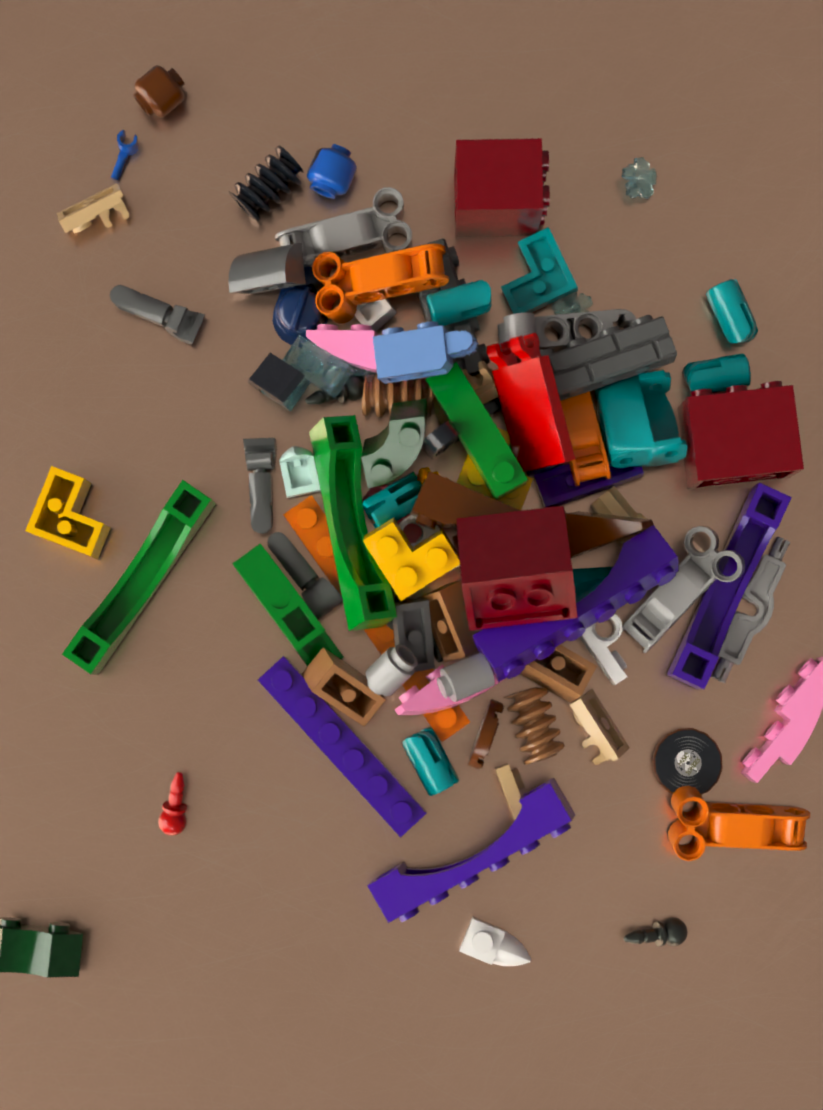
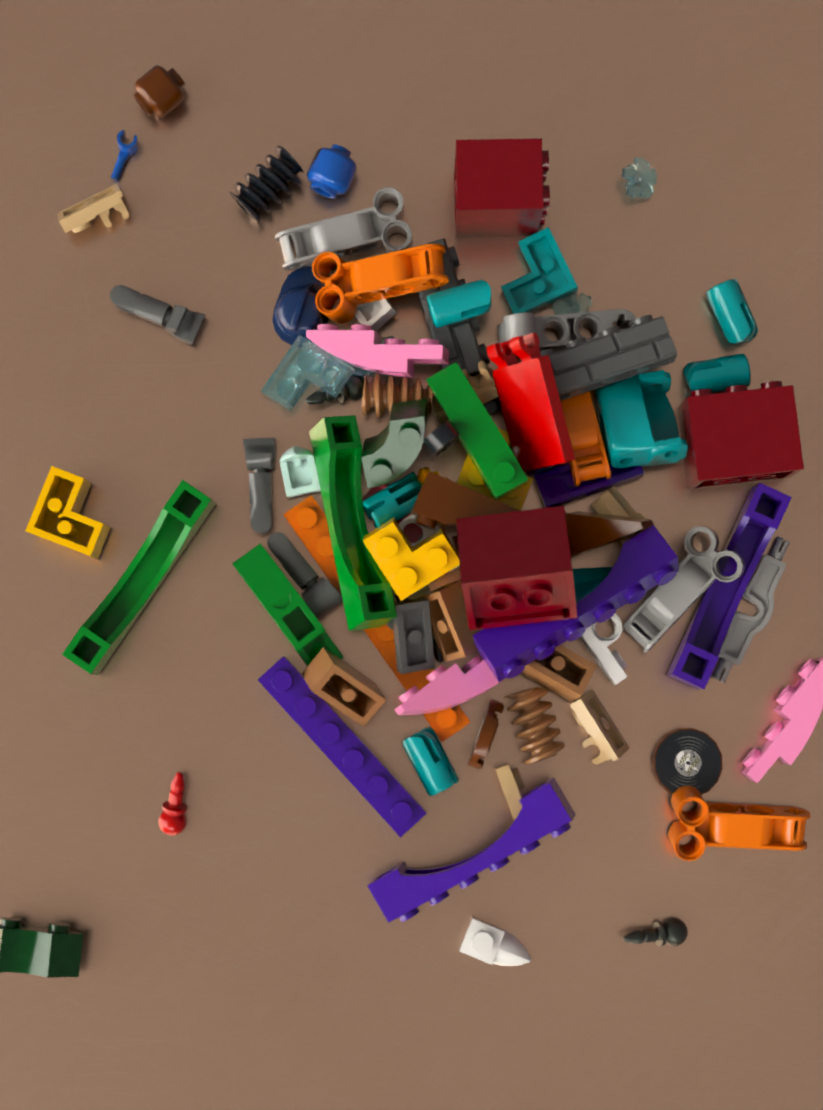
dark grey brick [228,243,306,295] -> none
black slope [248,353,305,405] -> none
light grey brick [366,644,418,696] -> none
medium blue hinge [373,321,478,384] -> none
light grey brick [437,653,495,702] -> none

